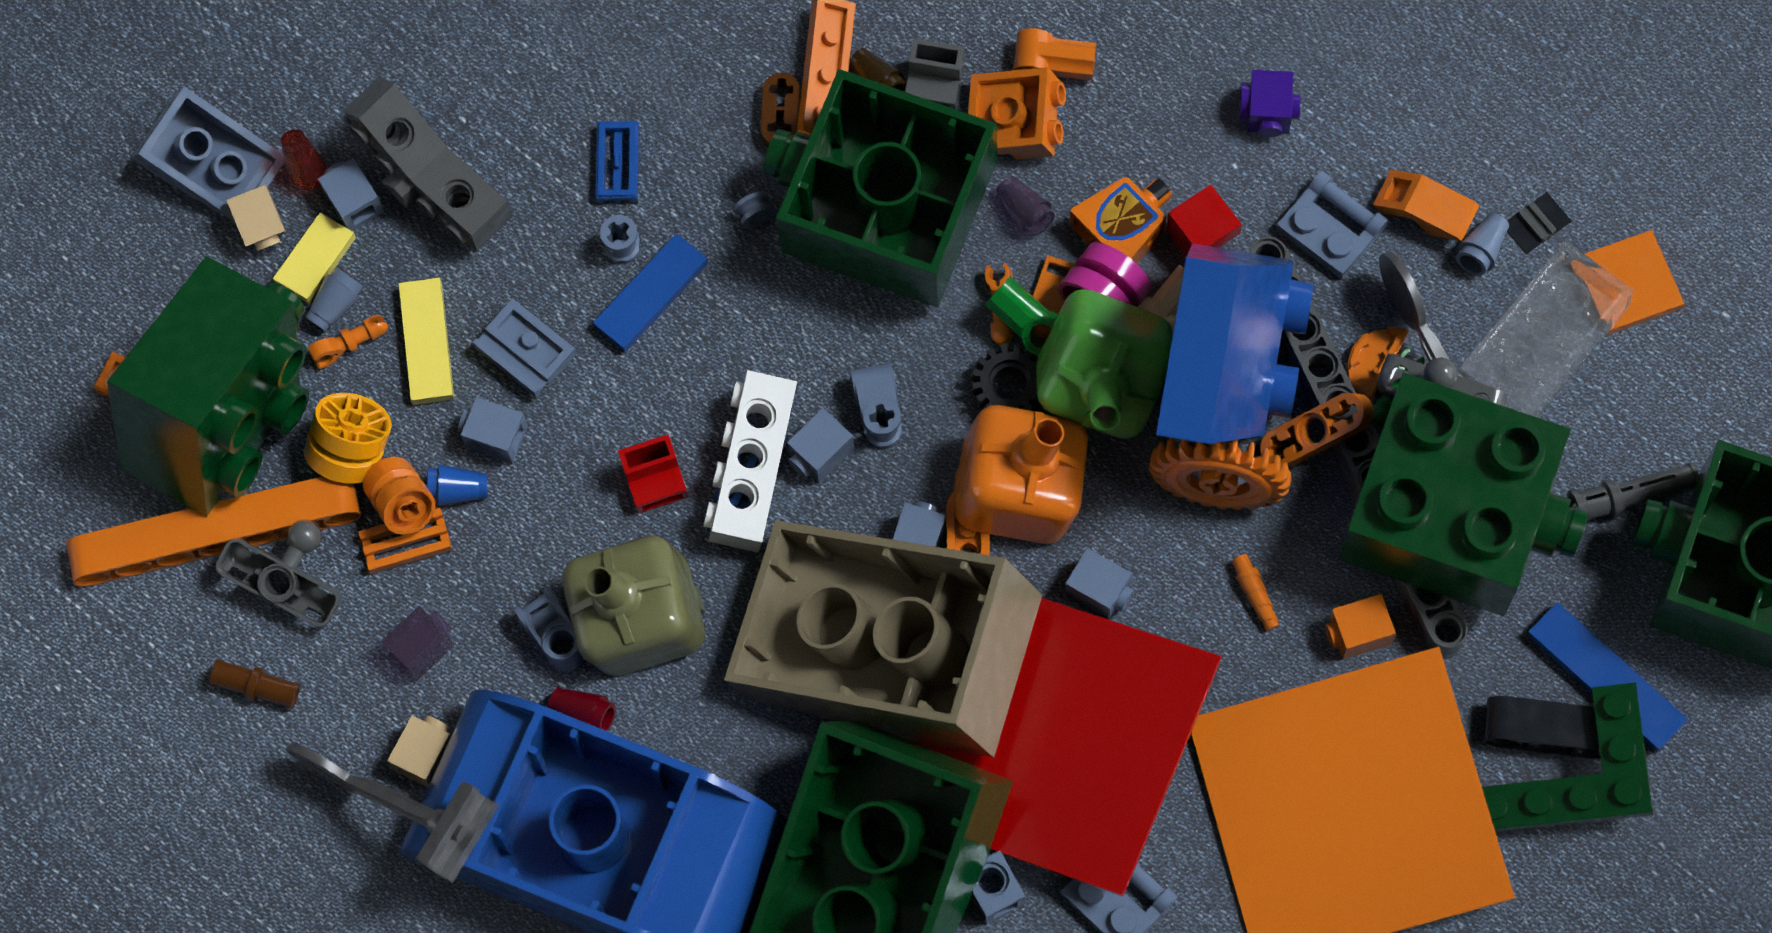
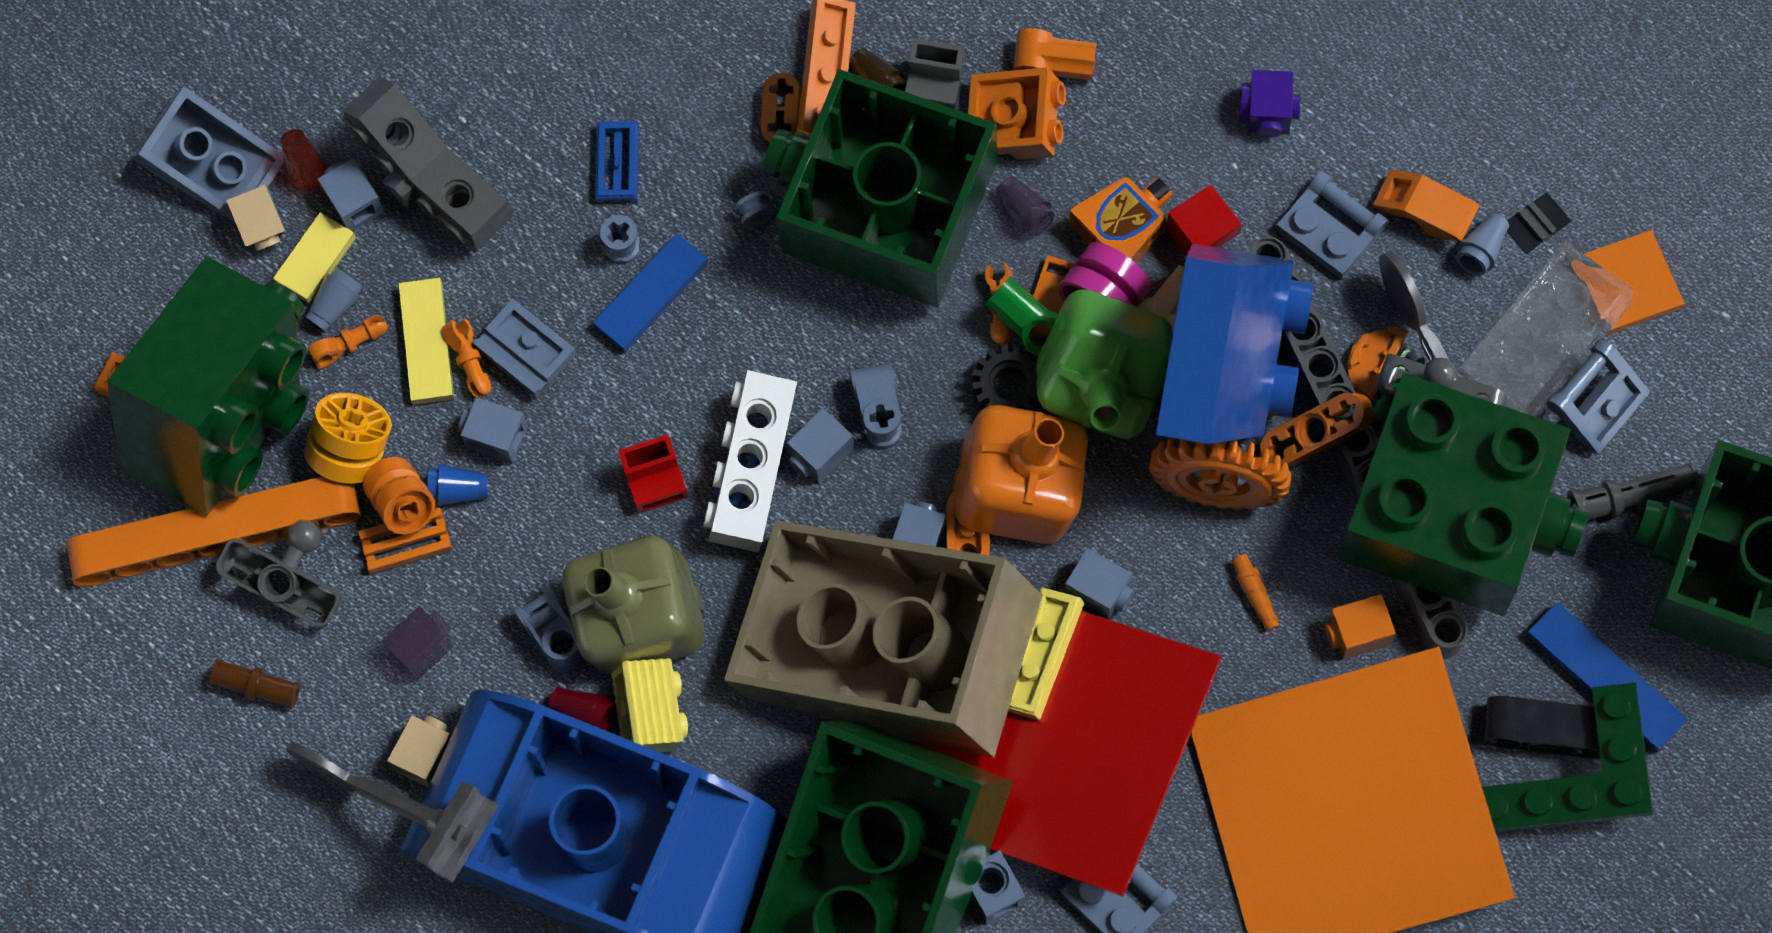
none -> orange piece [442,318,492,398]
none -> light yellow brick [611,658,688,753]
none -> light yellow tile [1008,587,1084,721]
none -> sand blue plate [1546,339,1650,454]

